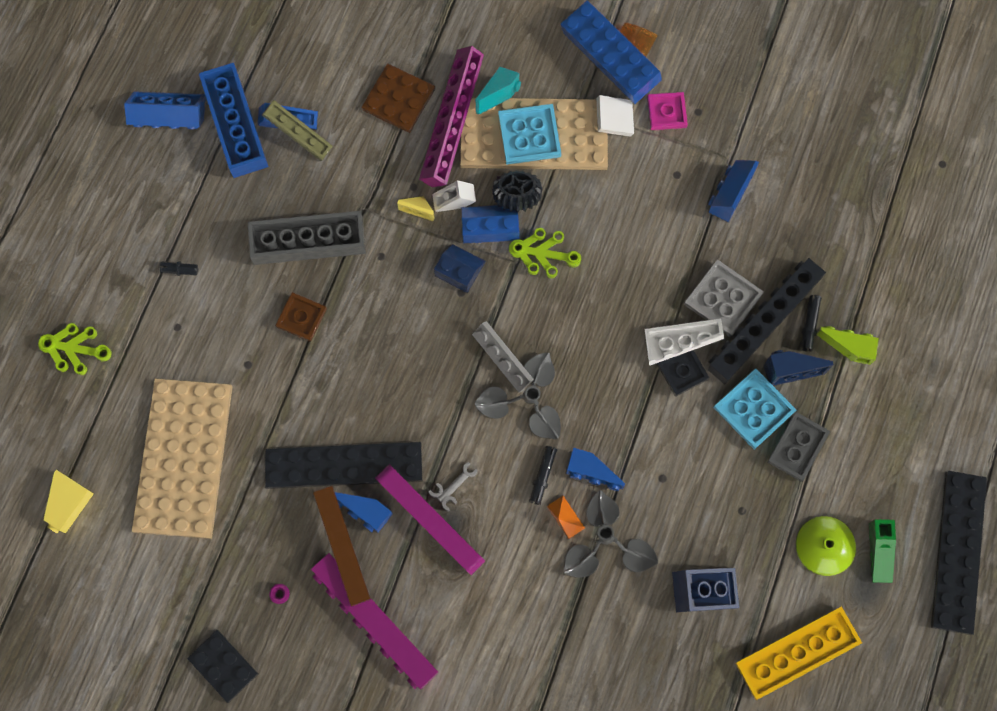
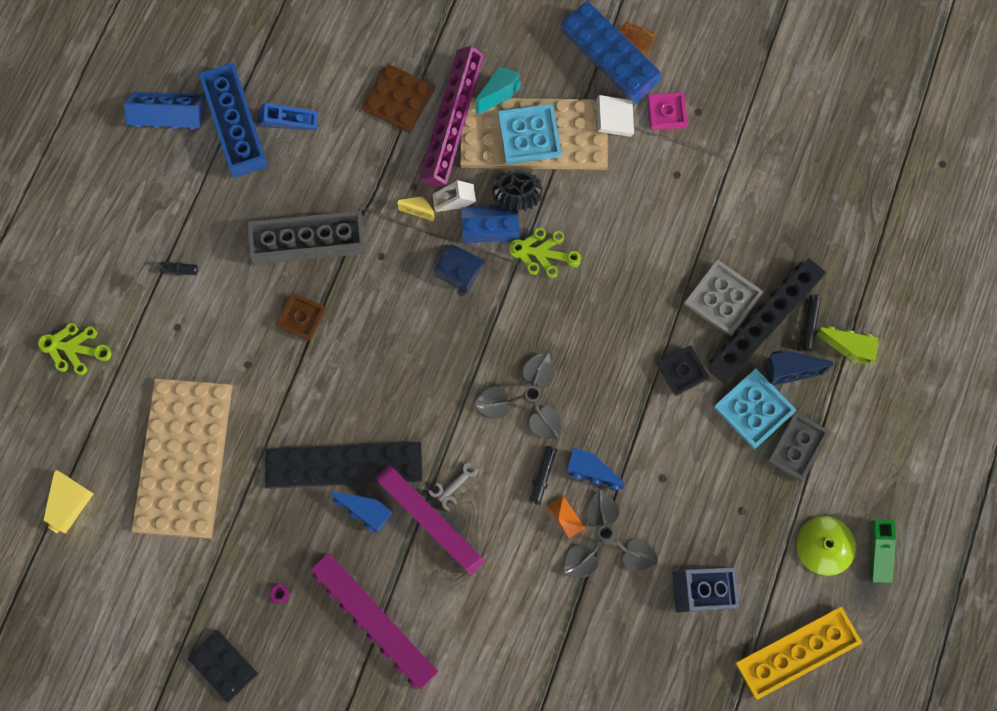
olive tile [262,100,333,161] -> none
reddish brown tile [313,486,371,607] -> none
light grey plate [472,321,534,393] -> none
white wing [645,319,724,366] -> none
blue slope [708,160,759,222] -> none
black plate [931,471,987,635] -> none

